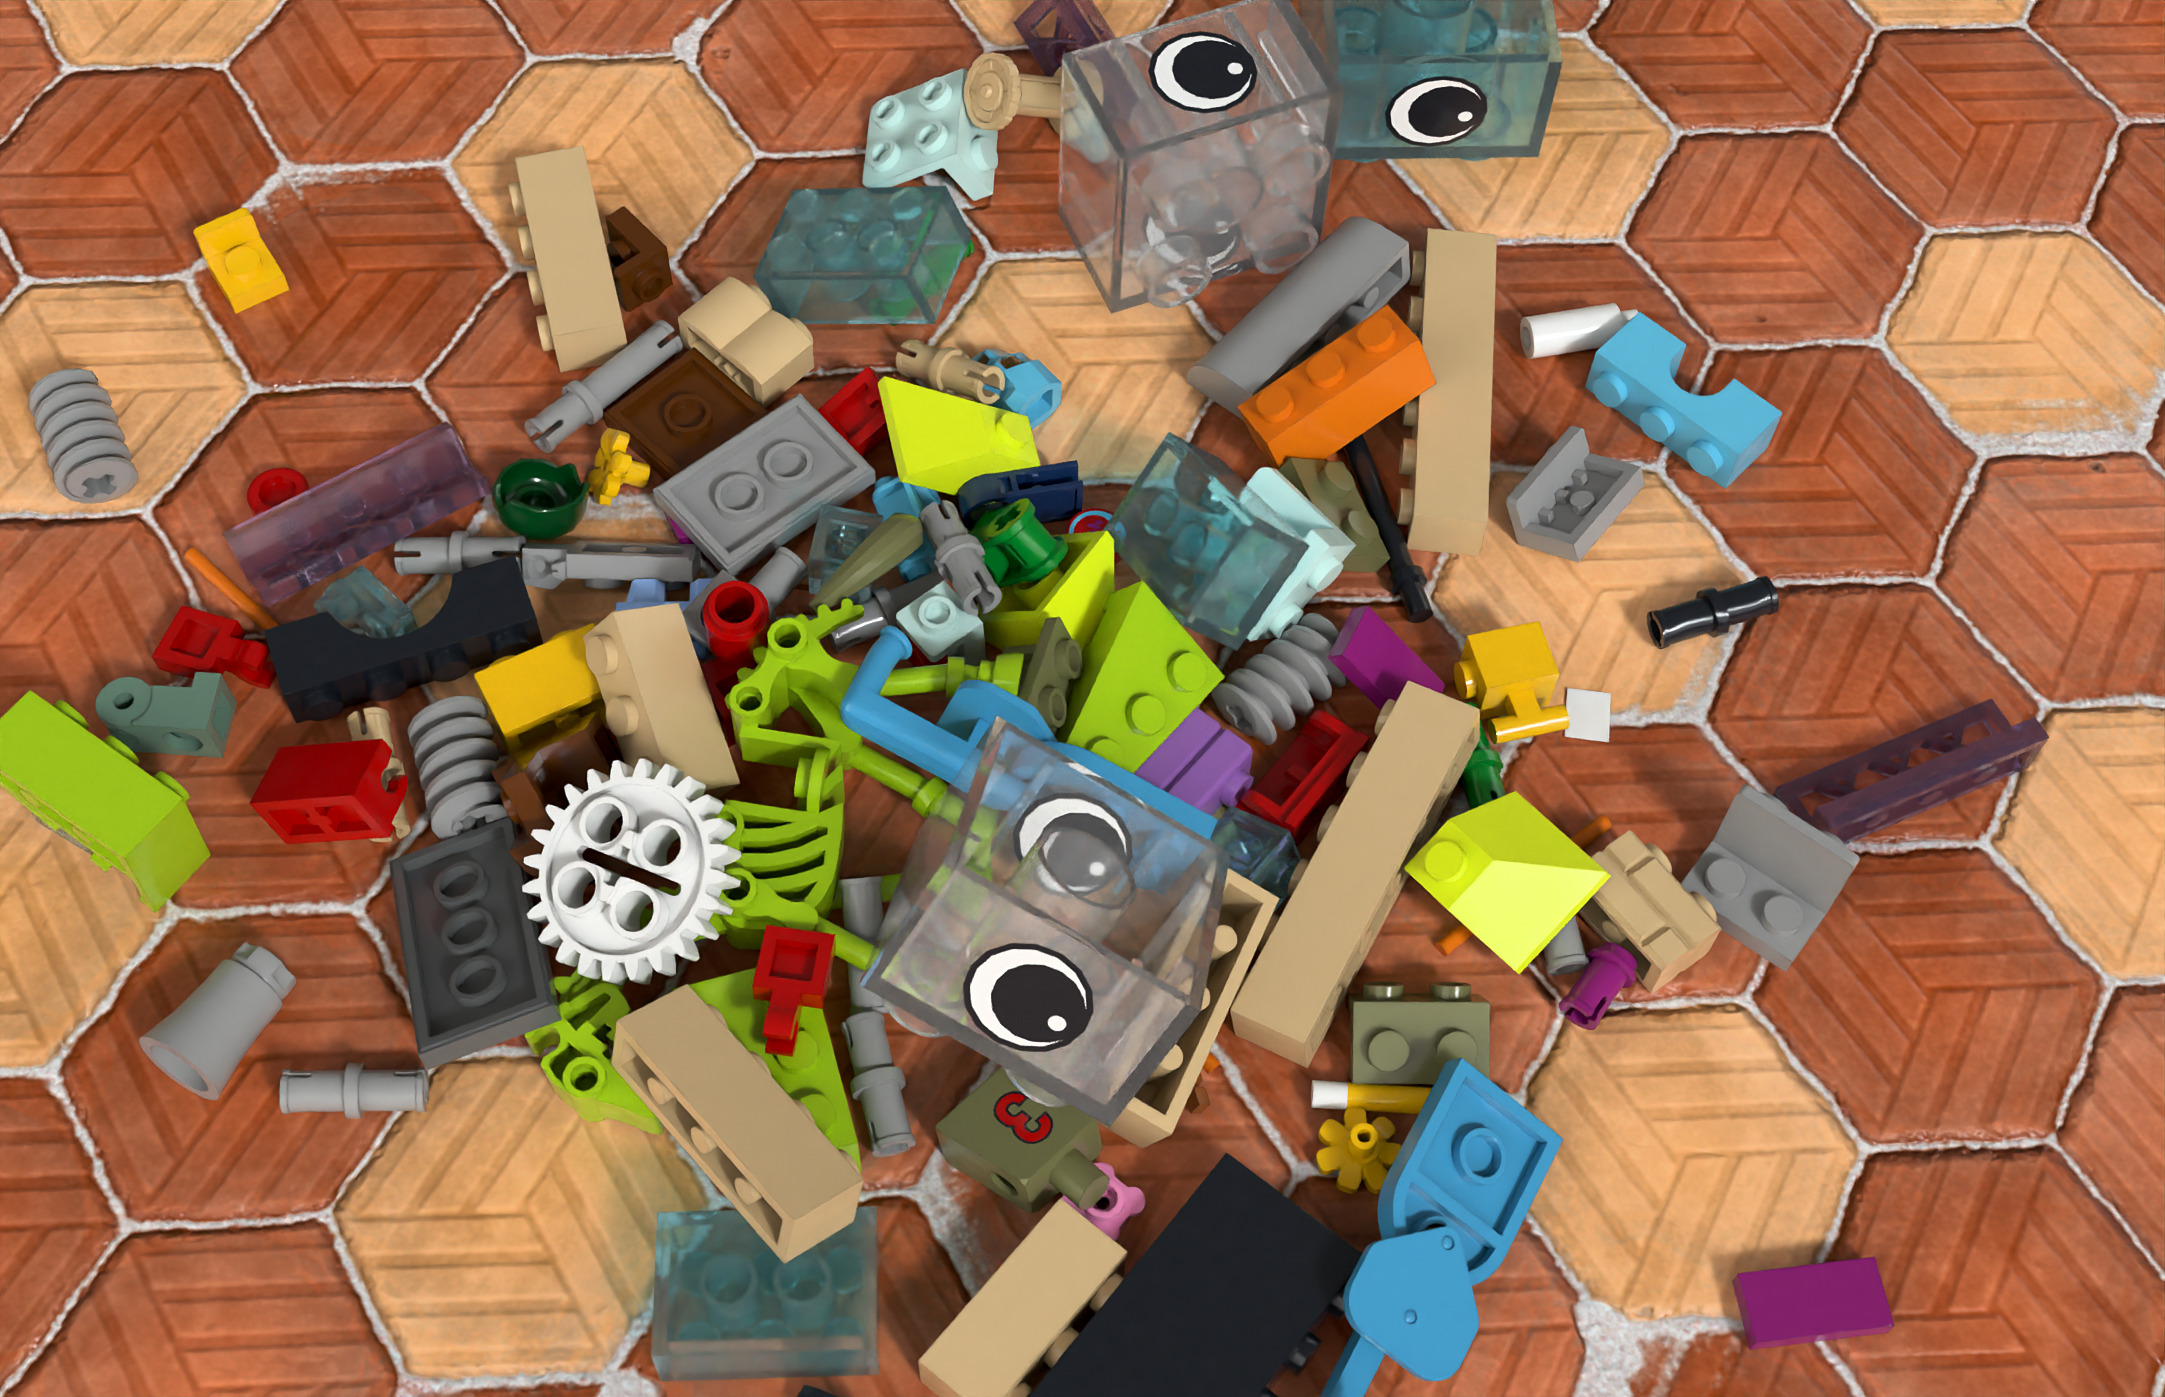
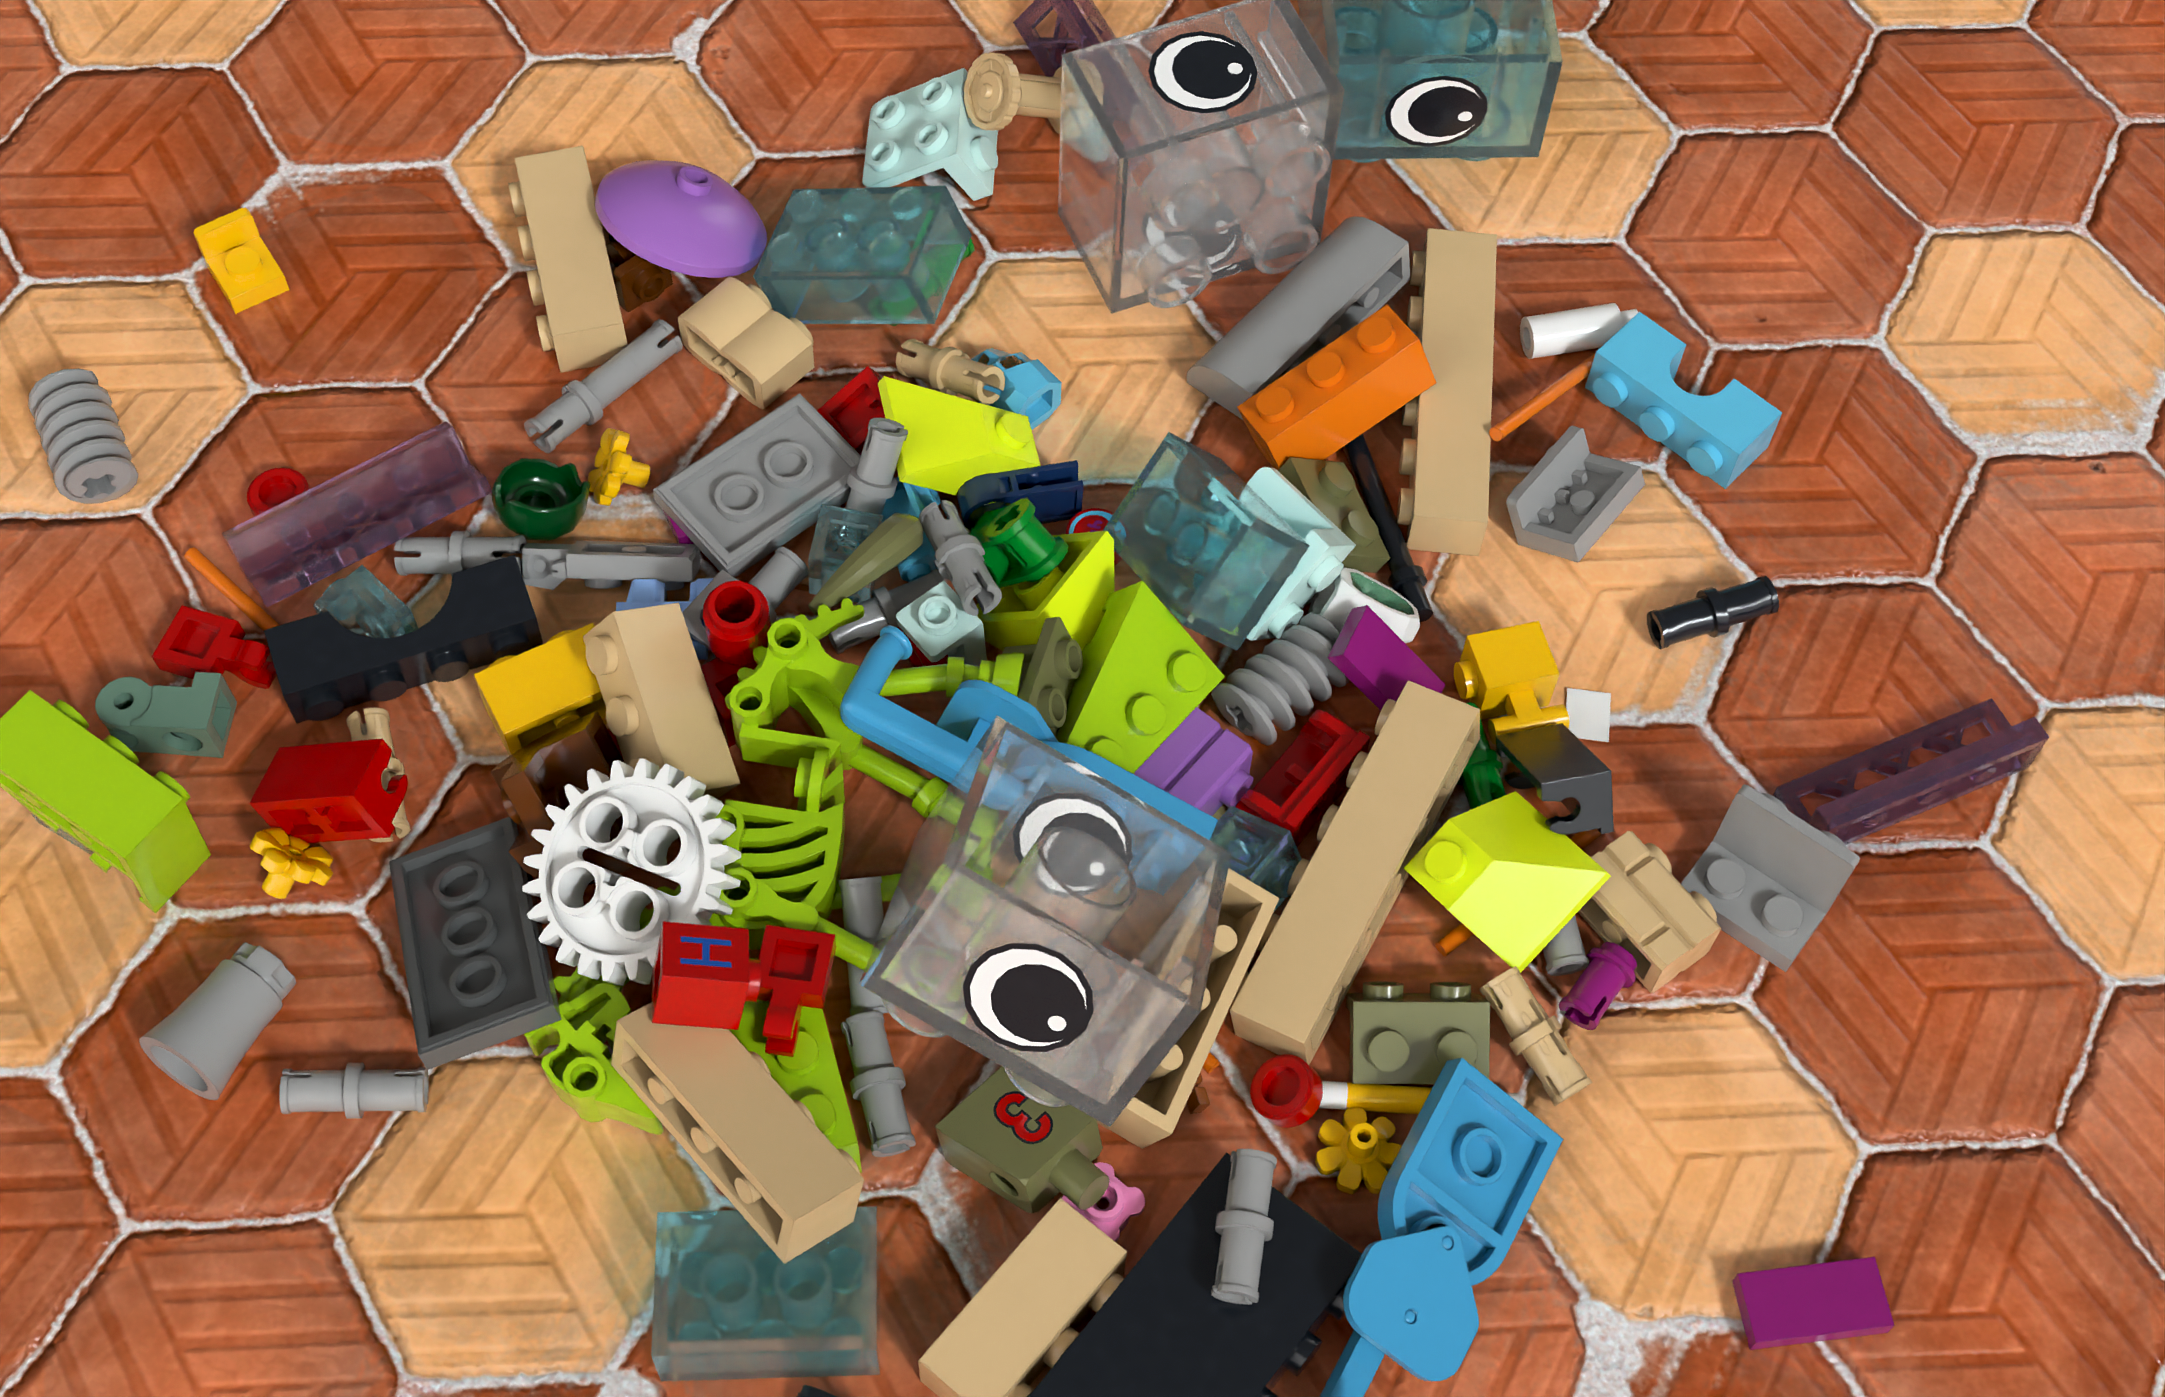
light grey piece [408,695,510,841] -> none
reddish brown tile [603,347,769,481] -> none
none -> yellow plant [250,827,334,899]
none -> medium lavender dish [595,160,767,278]
none -> red brick [652,921,761,1030]
none -> light grey pin [837,418,908,545]
none -> light grey pin [1211,1149,1277,1304]
none -> red tile [1250,1054,1323,1128]
none -> white rock [1307,567,1420,644]
none -> tan pin [1479,966,1592,1106]
none -> orange axle [1489,352,1596,441]
none -> black hinge [1495,723,1614,835]

